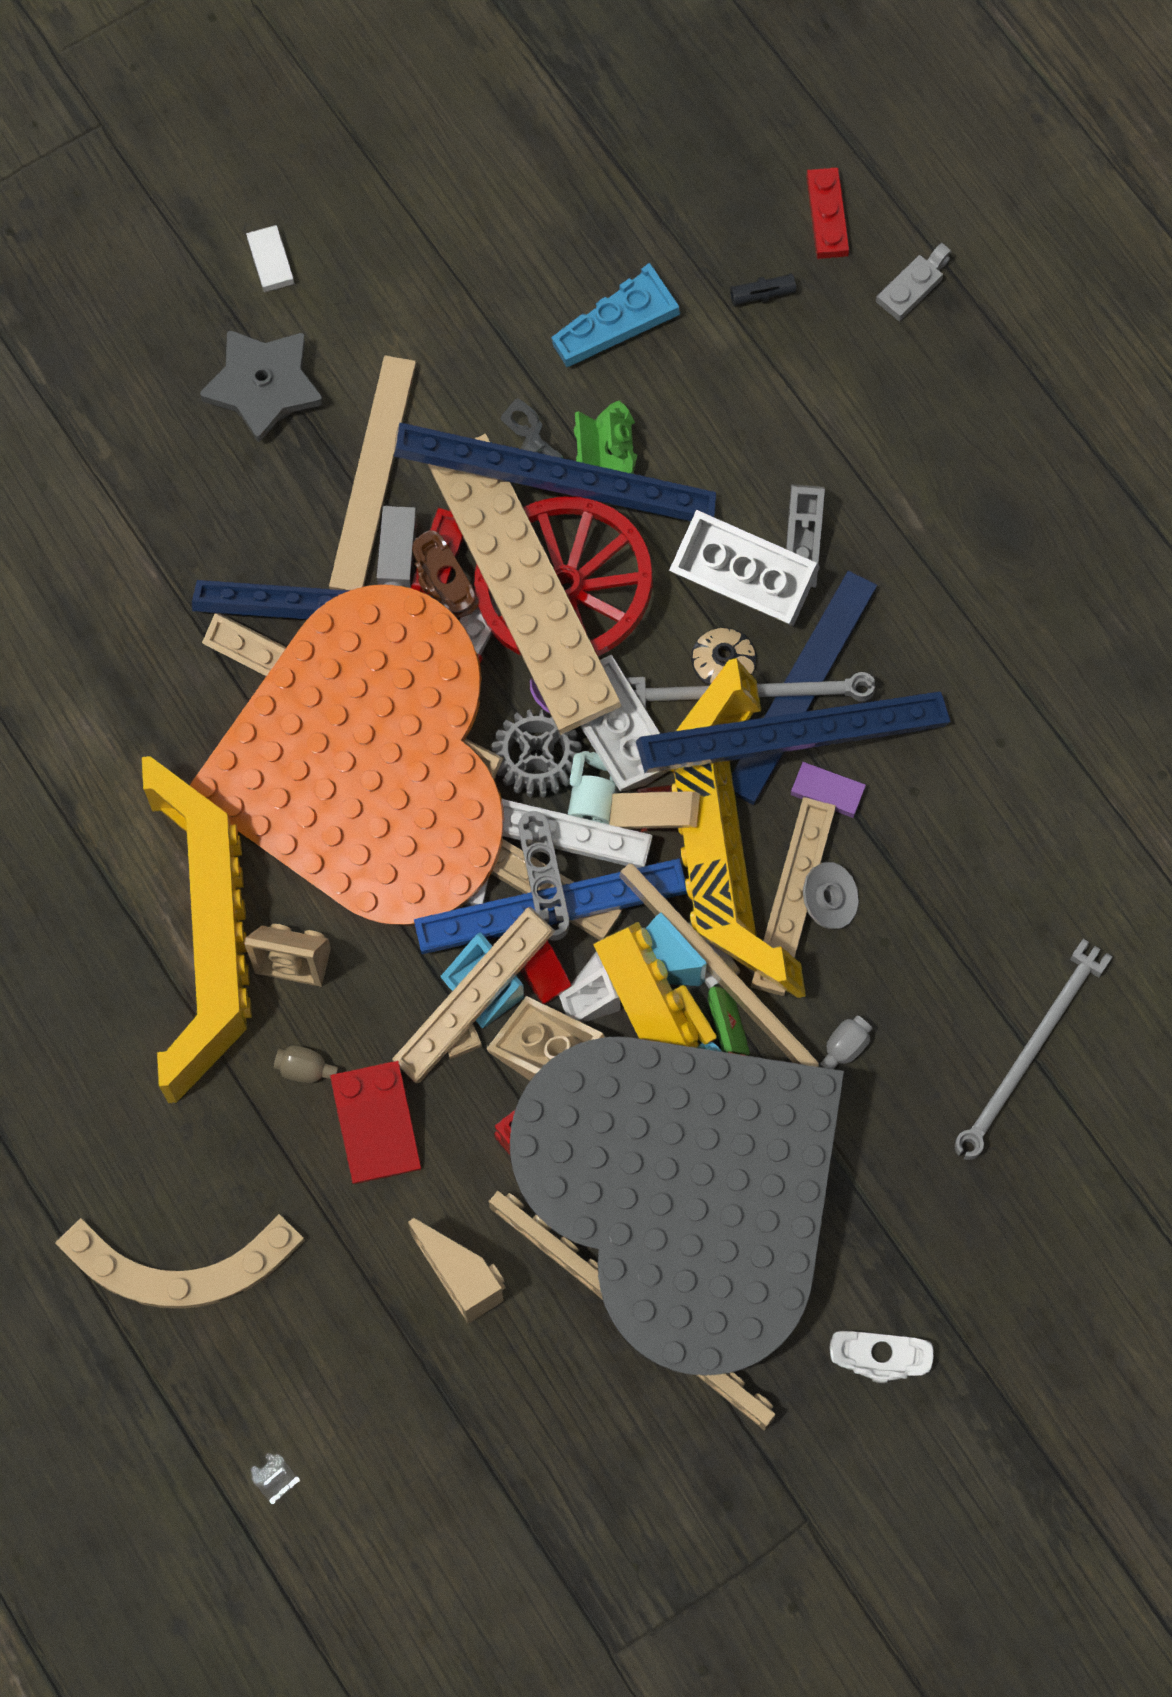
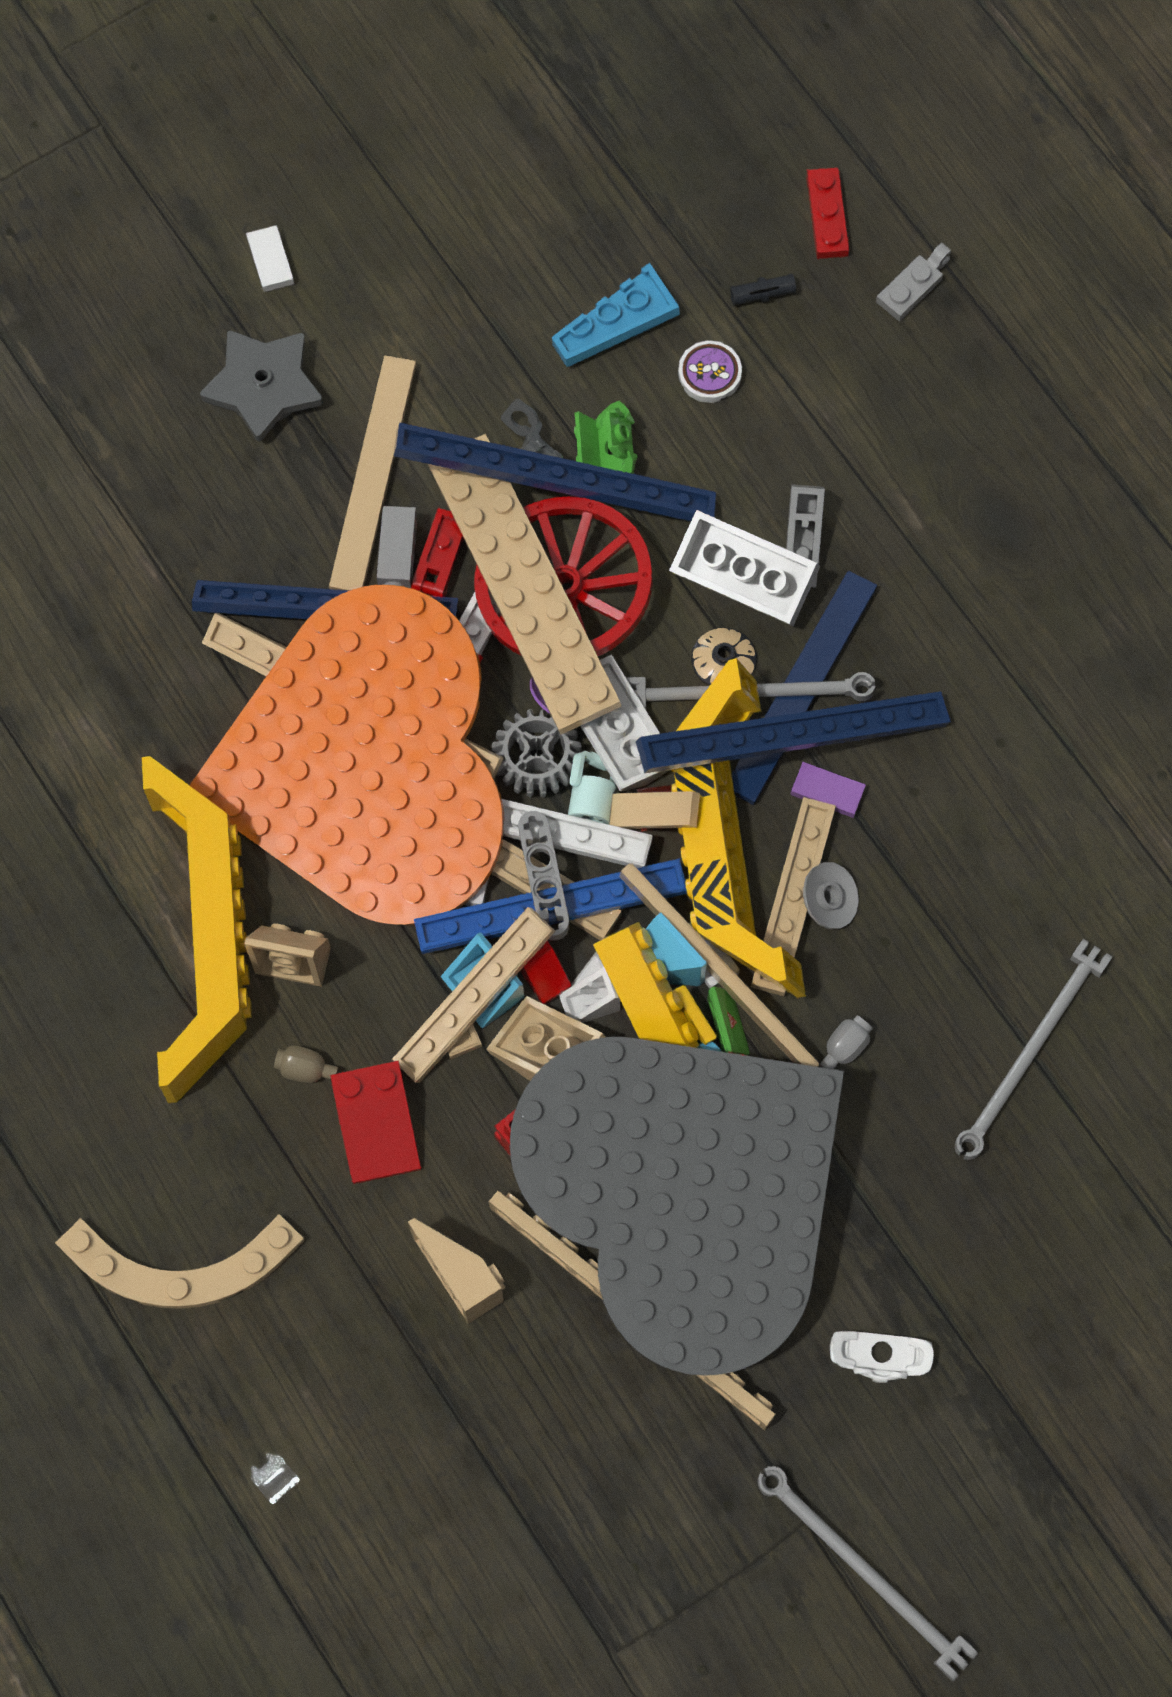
reddish brown piece [412,530,479,618] -> none
none -> tile [678,341,742,403]
none -> light grey hinge [757,1466,978,1681]

